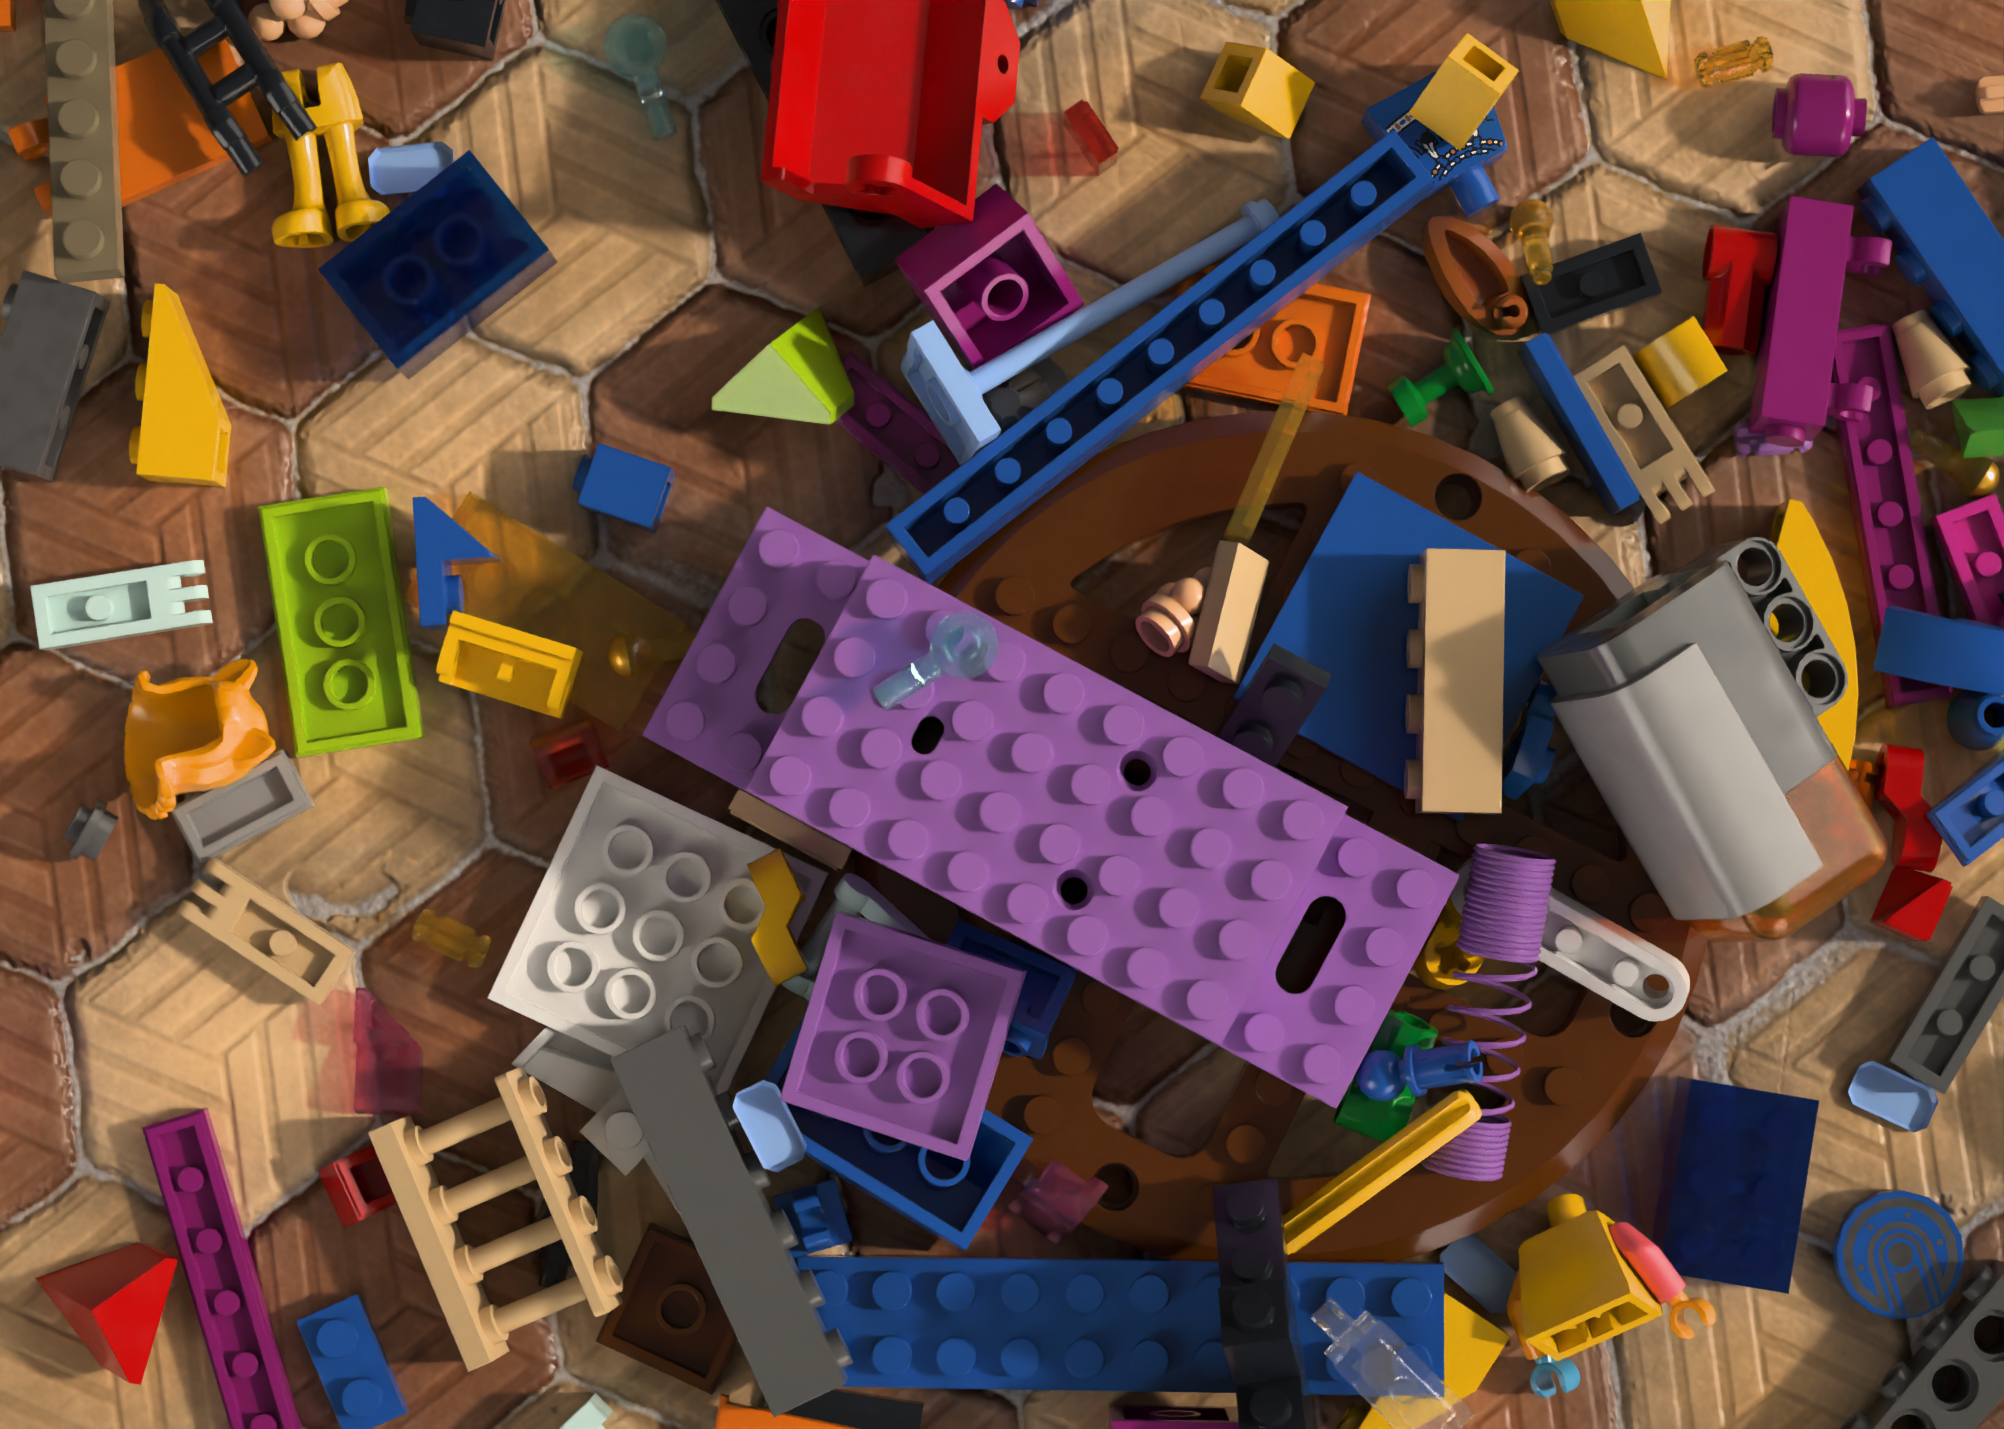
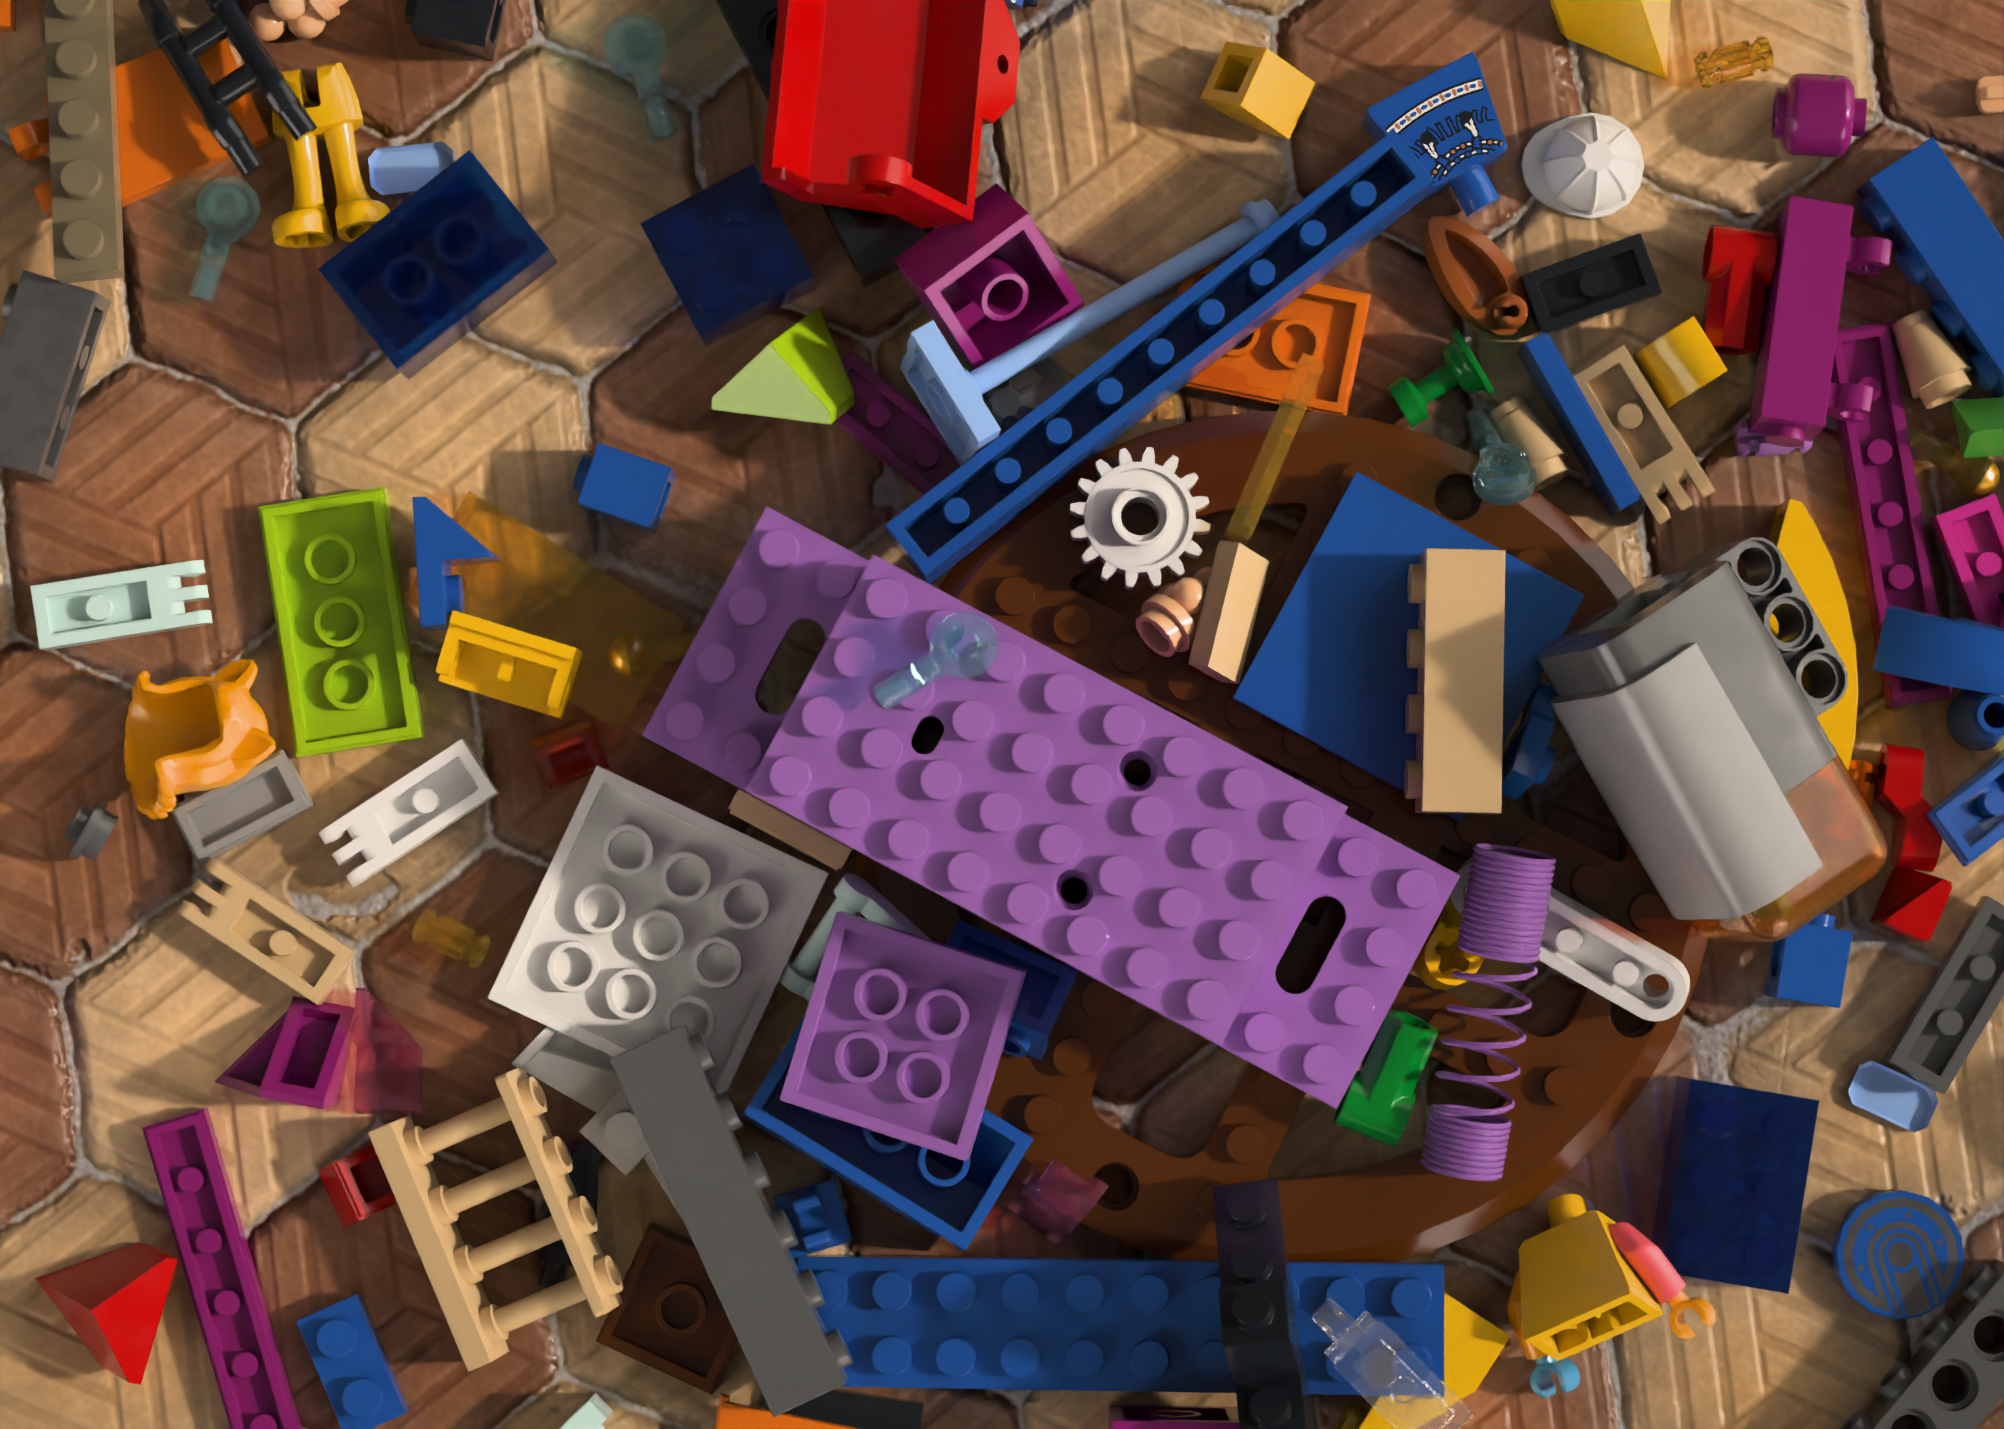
yellow slope [129,283,231,487] -> none
light blue piece [732,1080,807,1172] -> none
yellow piece [747,848,809,987] -> none
clear red tile [1063,99,1119,176] -> none
black plate [1216,643,1332,768] -> none
yellow axle [1283,1089,1482,1255] -> none
blue pin [1356,1040,1483,1101] -> none
yellow brick [1408,33,1519,151] -> none
light blue piece [1439,1234,1516,1314] -> none
clear yellow piece [1509,199,1554,285] -> none
none -> clear light blue plate [189,176,261,303]
none -> magenta slope [214,996,356,1109]
none -> white hinge [318,739,499,887]
none -> clear blue brick [640,164,817,347]
none -> white gear [1069,447,1211,590]
none -> clear light blue plate [1465,407,1537,506]
none -> white piece [1521,113,1644,220]
none -> blue brick [1764,910,1853,1008]

